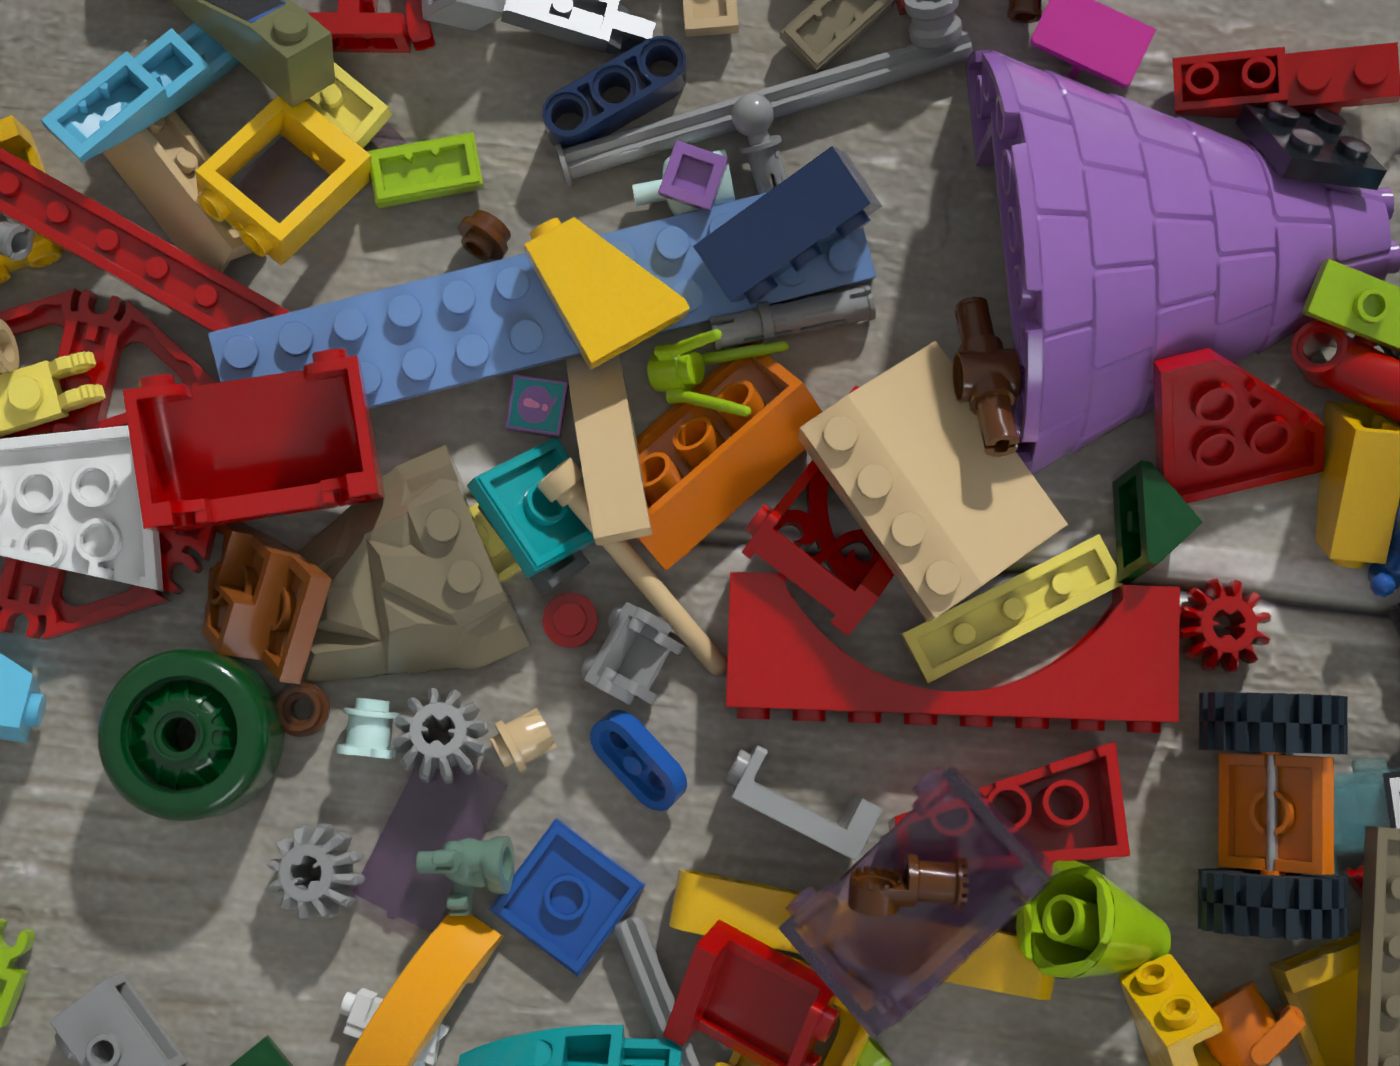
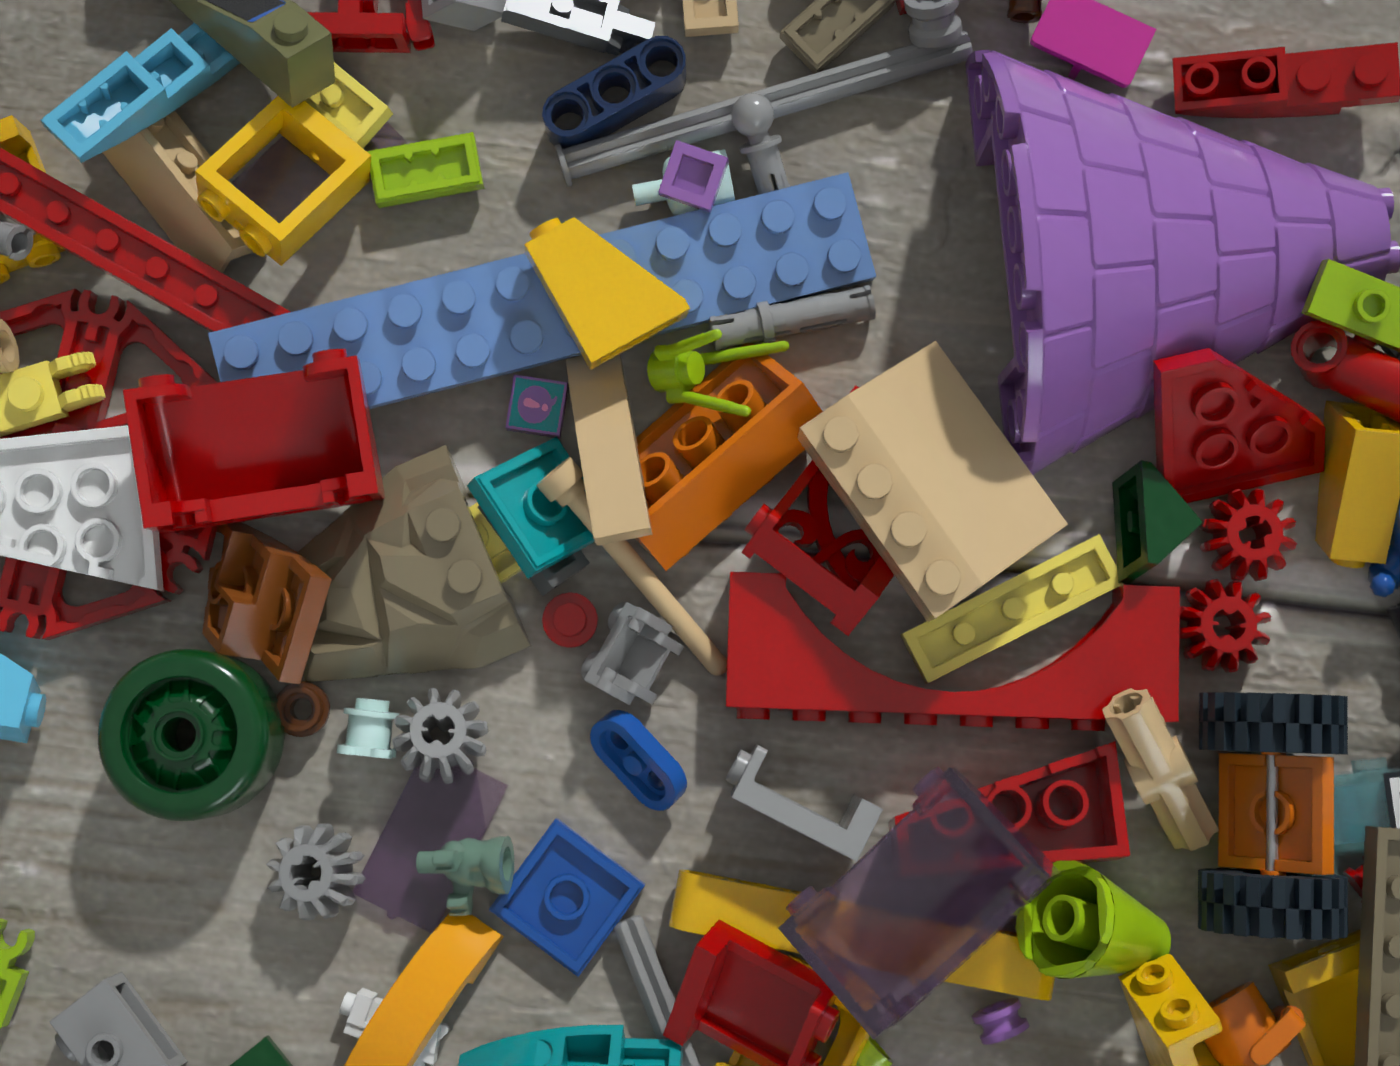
reddish brown plate [458,210,511,260] -> none
tan hose [490,708,557,773] -> none
dark blue wedge [693,146,882,305] -> none
reddish brown connector [847,853,969,917] -> none
reddish brown pin [952,296,1021,457] -> none
black plate [1235,102,1387,190] -> none
none -> medium lavender bush [971,998,1030,1045]
none -> tan piece [1102,688,1219,851]
none -> red gear [1199,488,1297,581]

